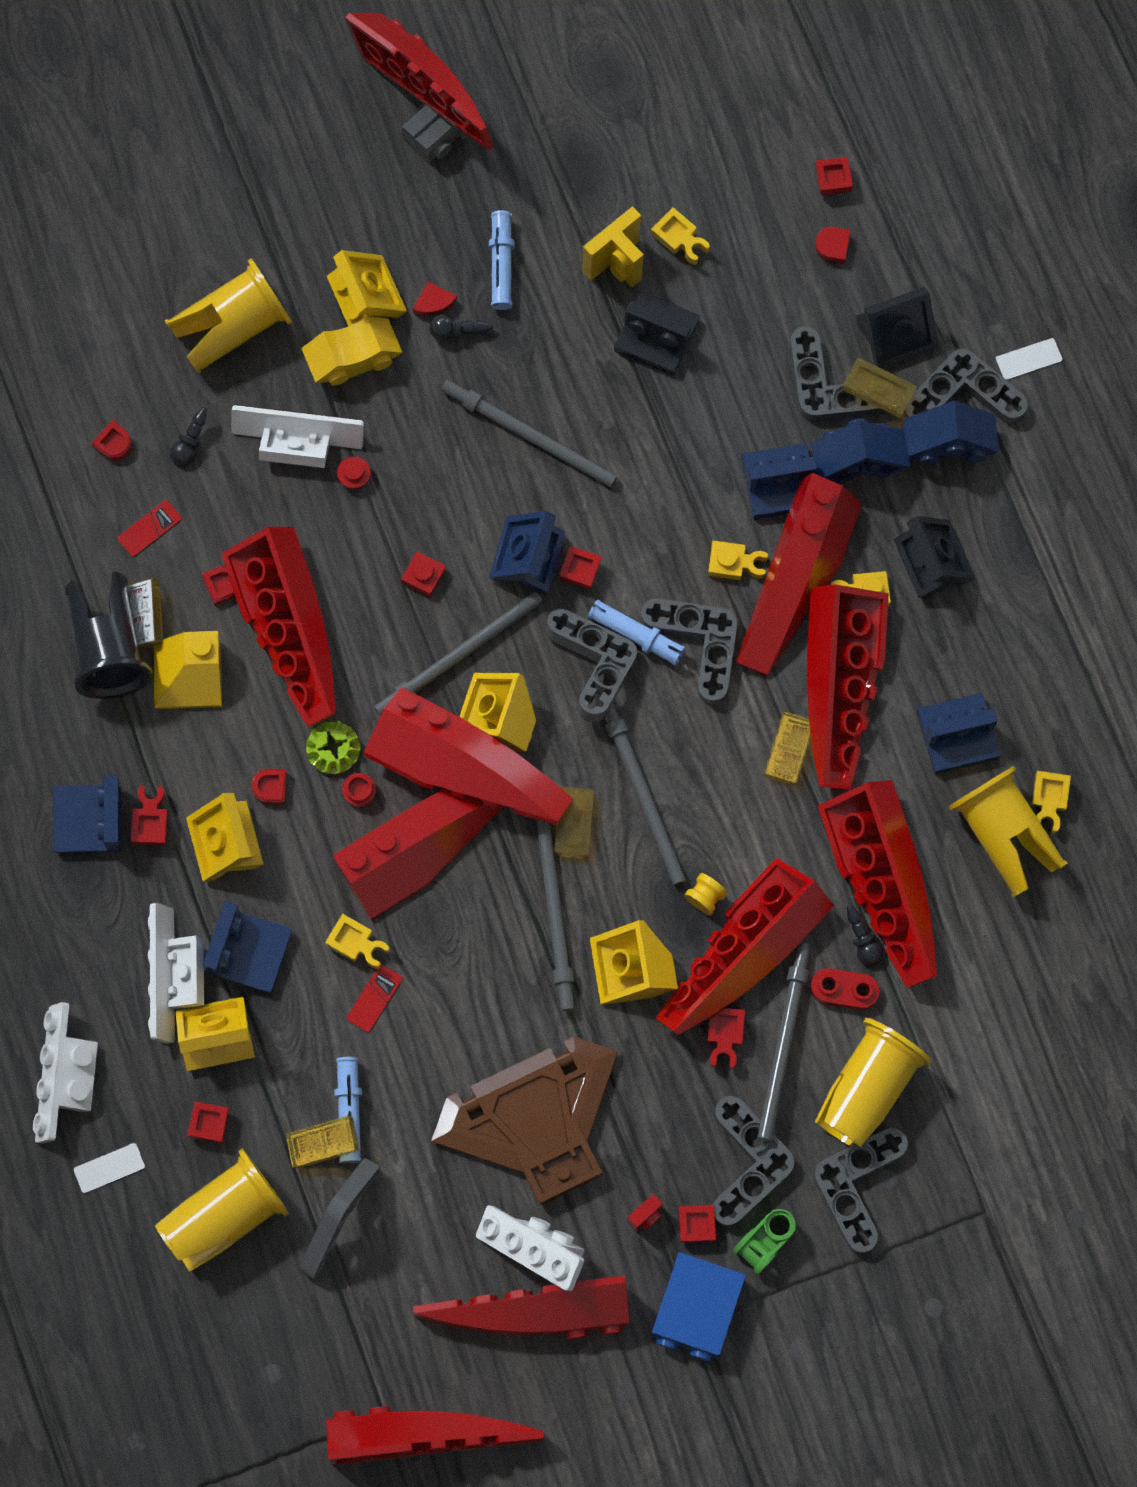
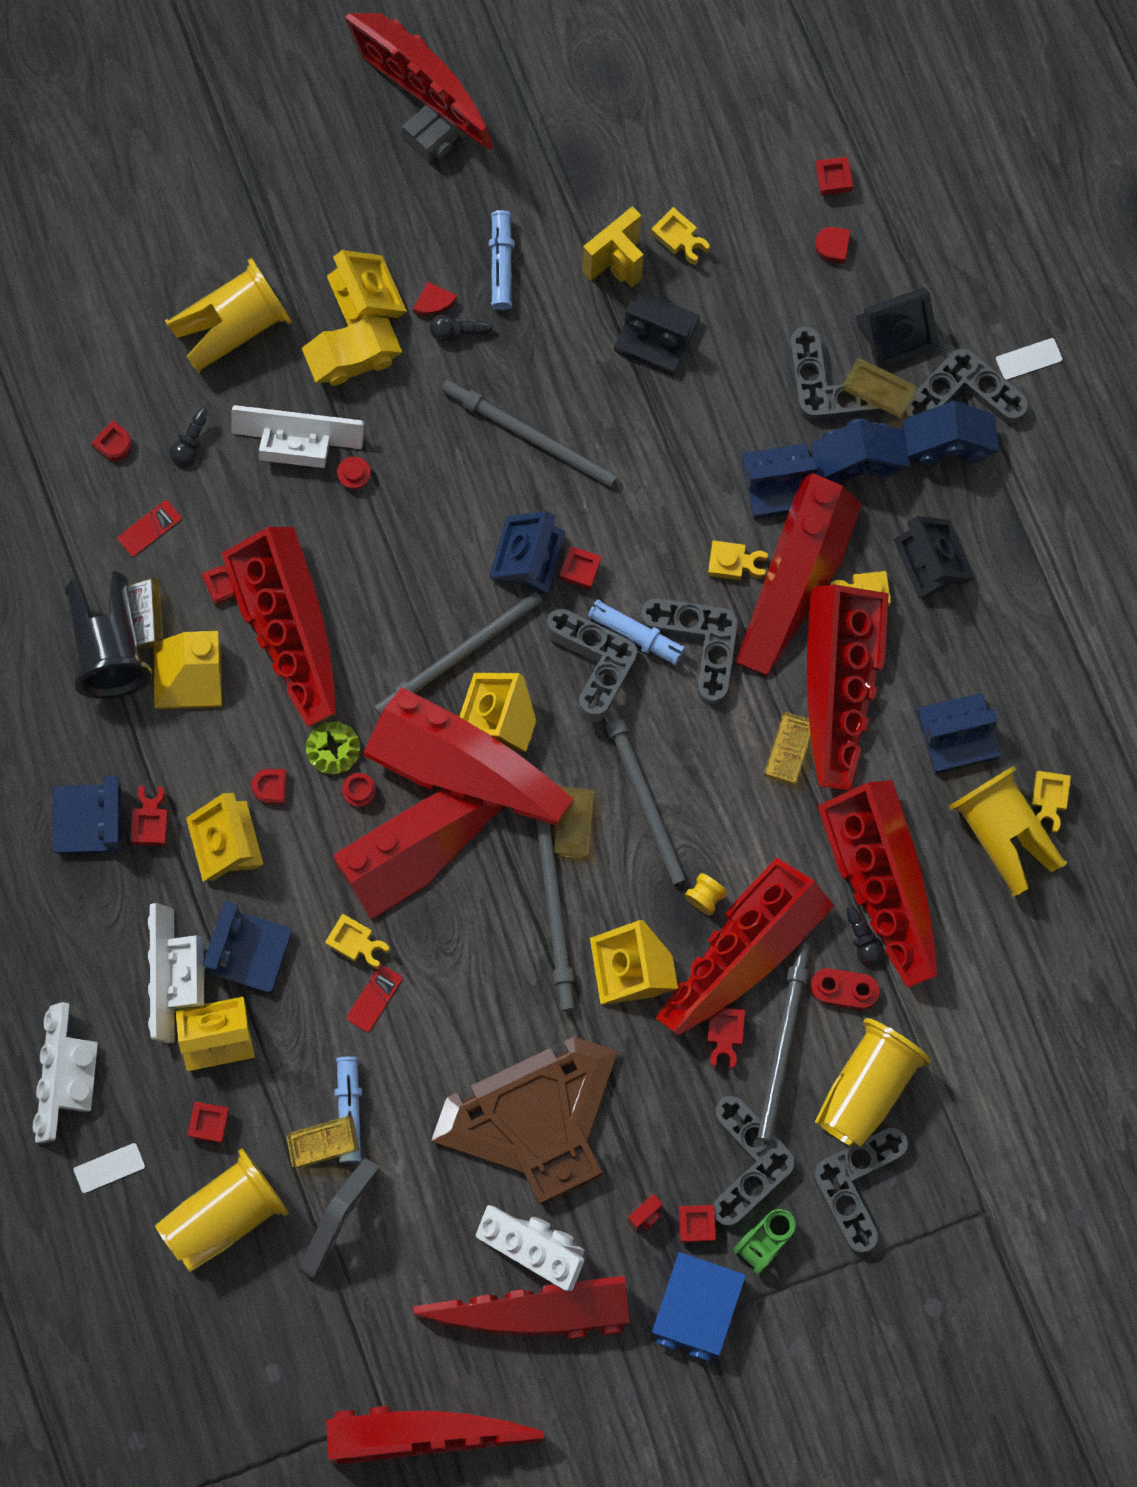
red plate [401,551,446,598] -> none

